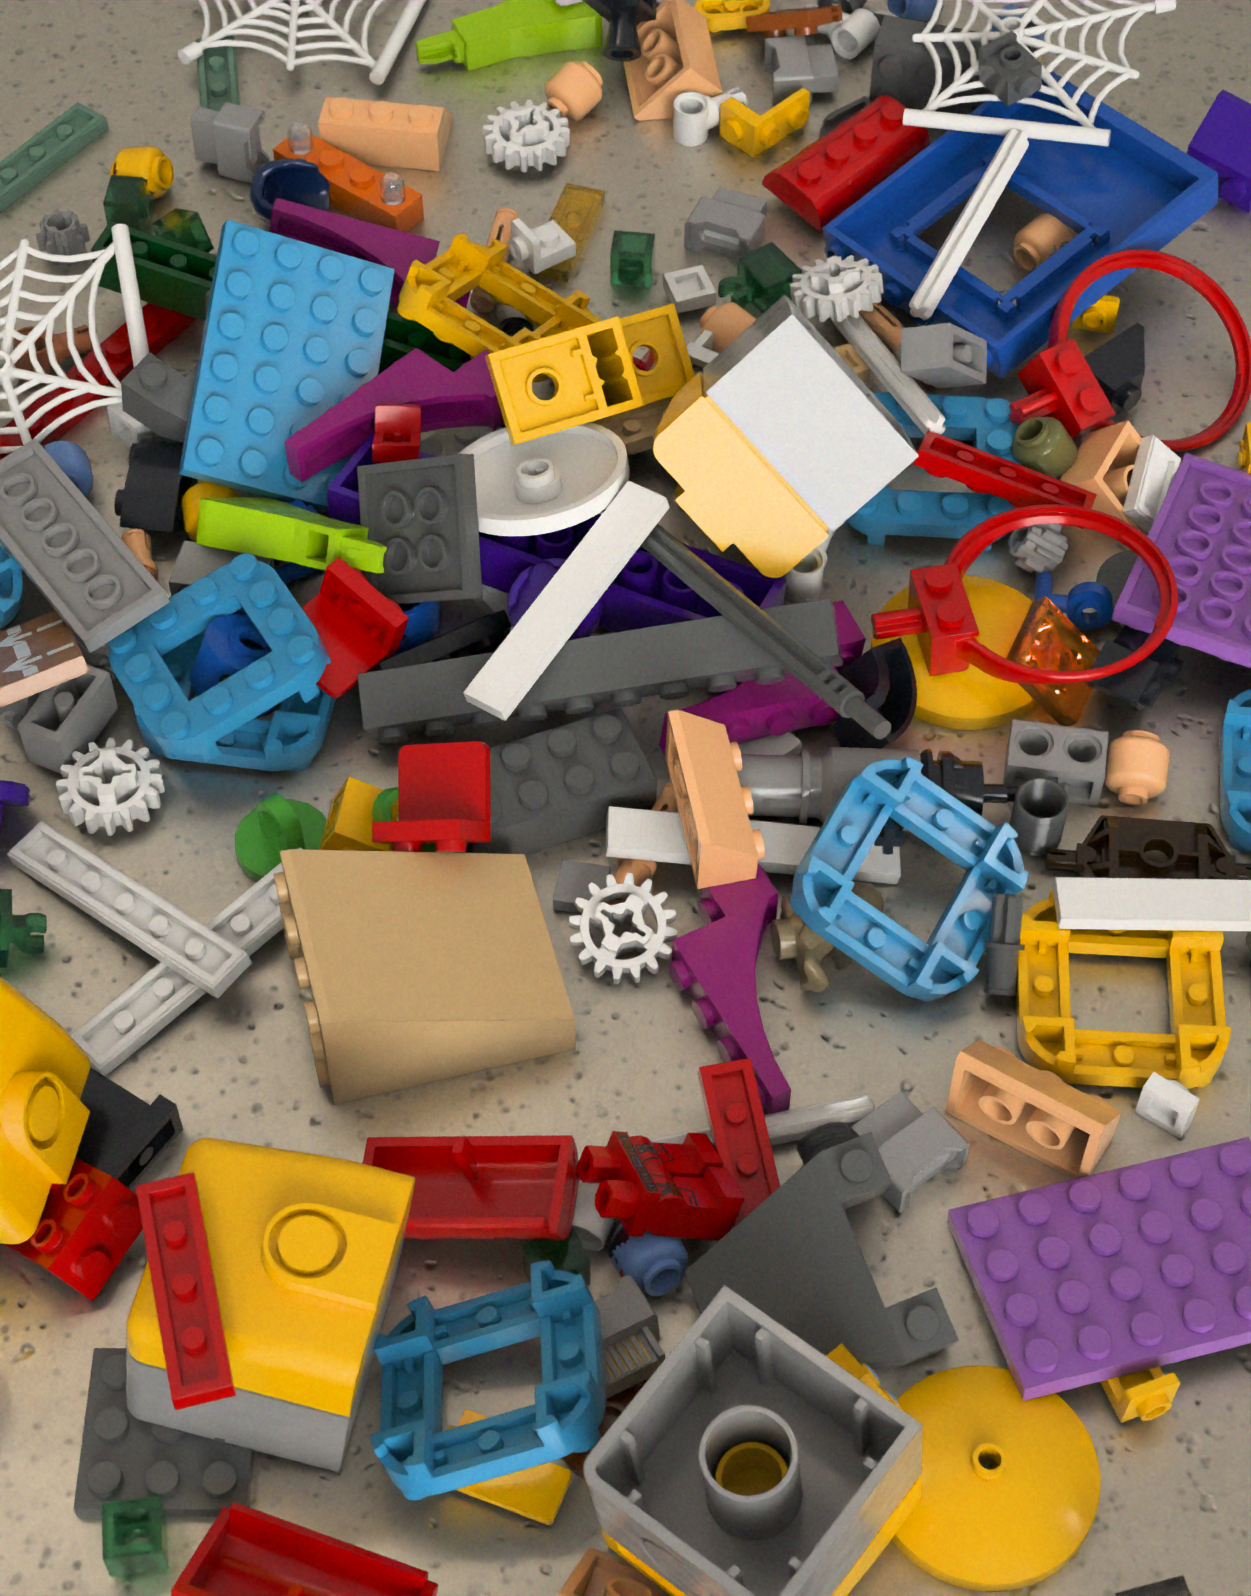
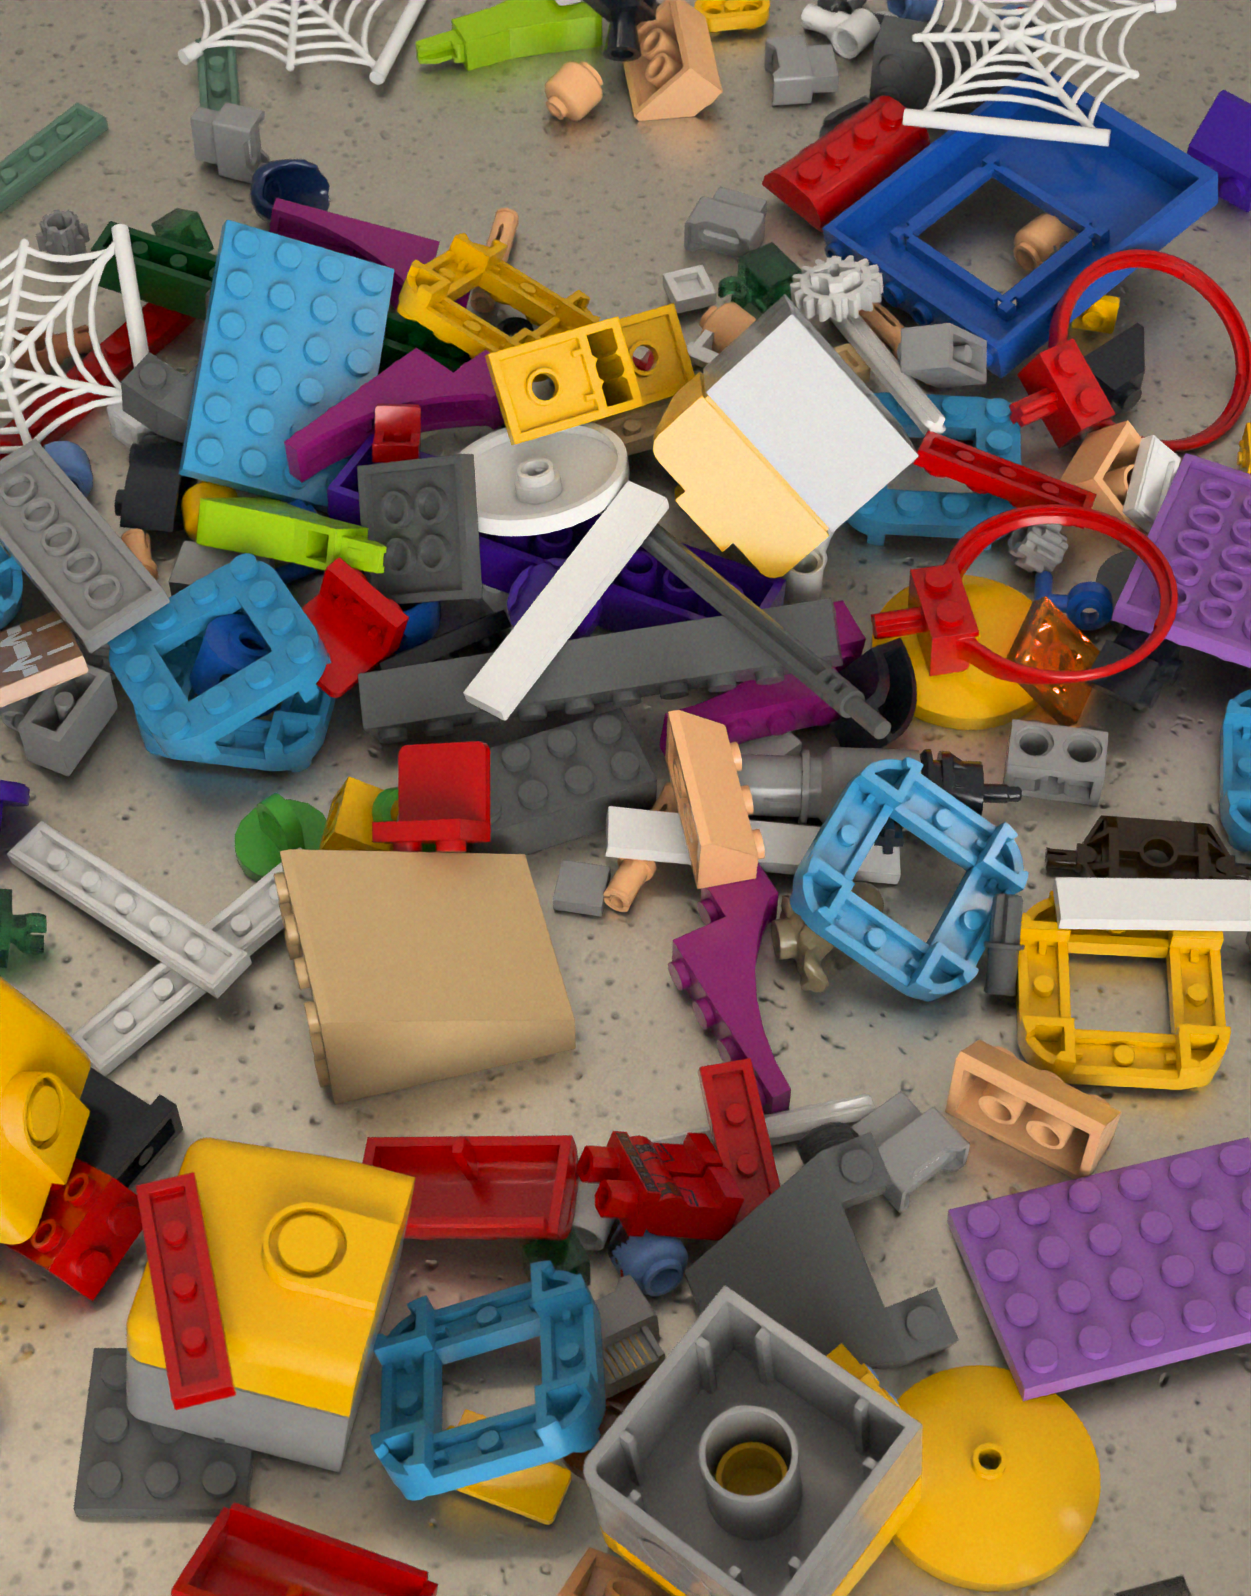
white gear [56,738,165,836] -> none
clear green plate [101,1496,169,1576] -> none
clear green plate [103,175,153,231] -> none
yellow head [110,146,174,200] -> none
orange piece [273,122,424,233] -> none
light nougat slope [318,97,453,171] -> none
white gear [483,100,570,172] -> none
white bracket [509,218,576,275] -> none
clear yellow tile [528,183,605,282] -> none
white gear [569,873,678,984] -> none
clear green plate [610,230,655,287] -> none
white pin [673,87,748,146] -> none
yellow bracket [719,88,810,158] -> none
dark orange plate [746,5,843,38] -> none
white axle [909,129,1029,320] -> none
dark grey brick [978,31,1042,107] -> none
dark grey piece [1009,778,1069,856] -> none
olive head [1011,417,1077,479] -> none
yellow bracket [1100,1366,1180,1423] -> none
light nougat head [1104,730,1170,805] -> none
white plate [1135,1072,1200,1139] -> none

